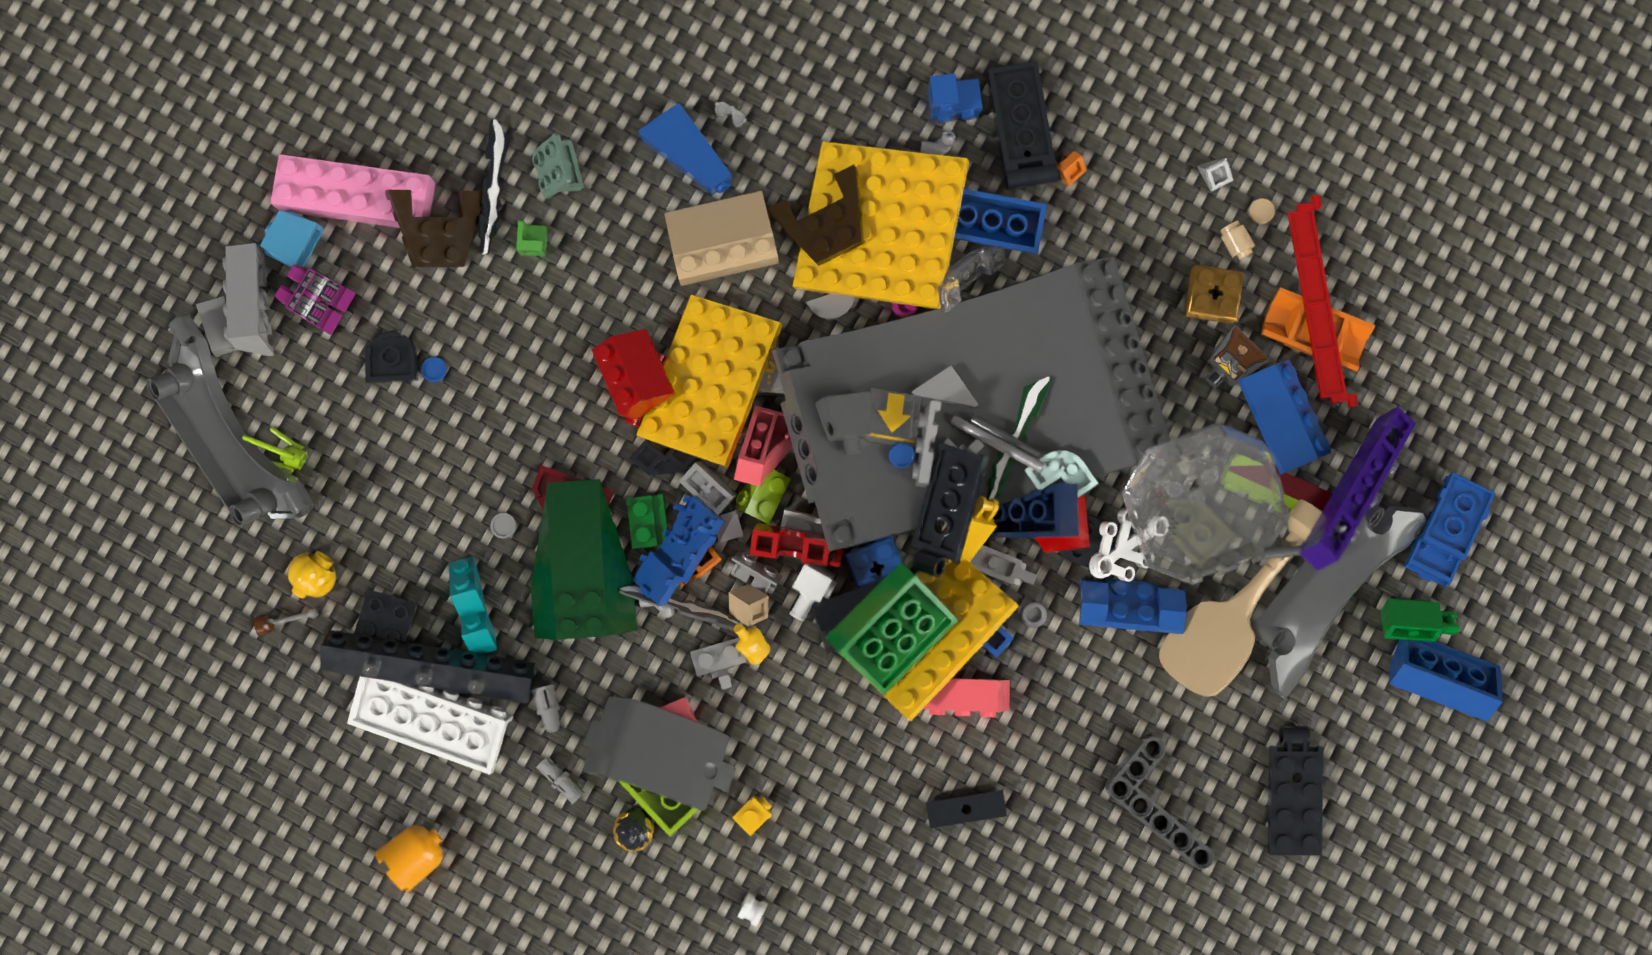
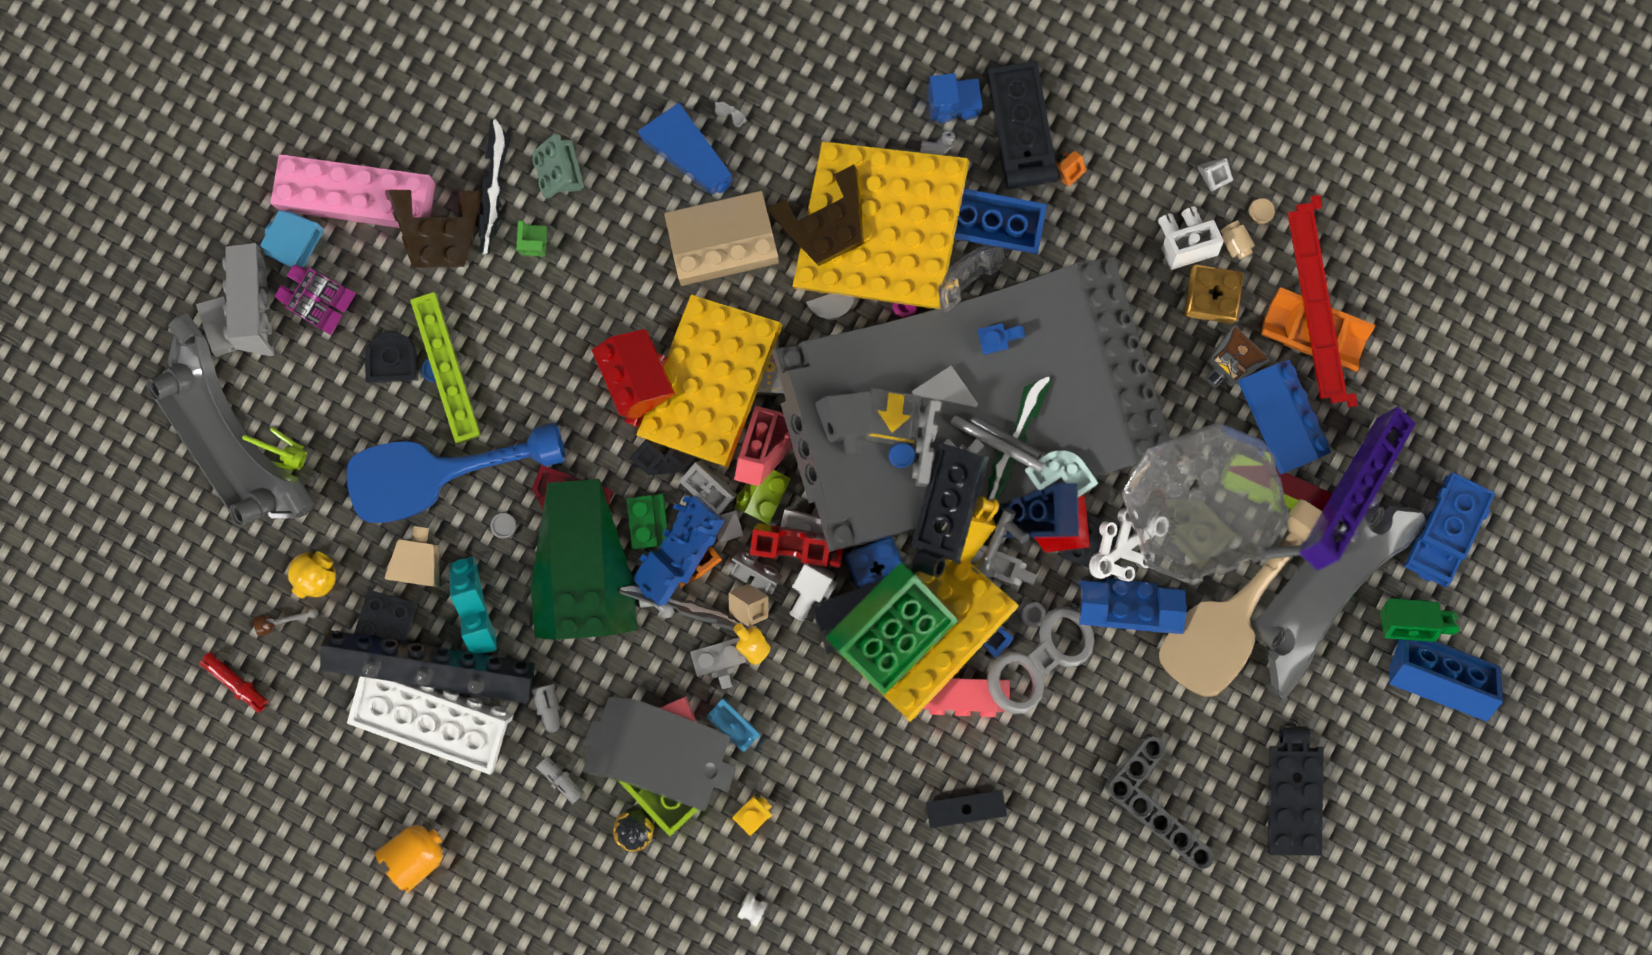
none -> red pin [199,652,269,713]
none -> blue piece [347,422,566,523]
none -> tan torso [385,526,440,587]
none -> lime plate [410,292,481,444]
none -> dark azure hinge [706,698,761,752]
none -> dark grey piece [971,508,1029,577]
none -> blue plate [977,323,1025,355]
none -> light grey bar [987,607,1094,714]
none -> white brick [1158,206,1224,270]

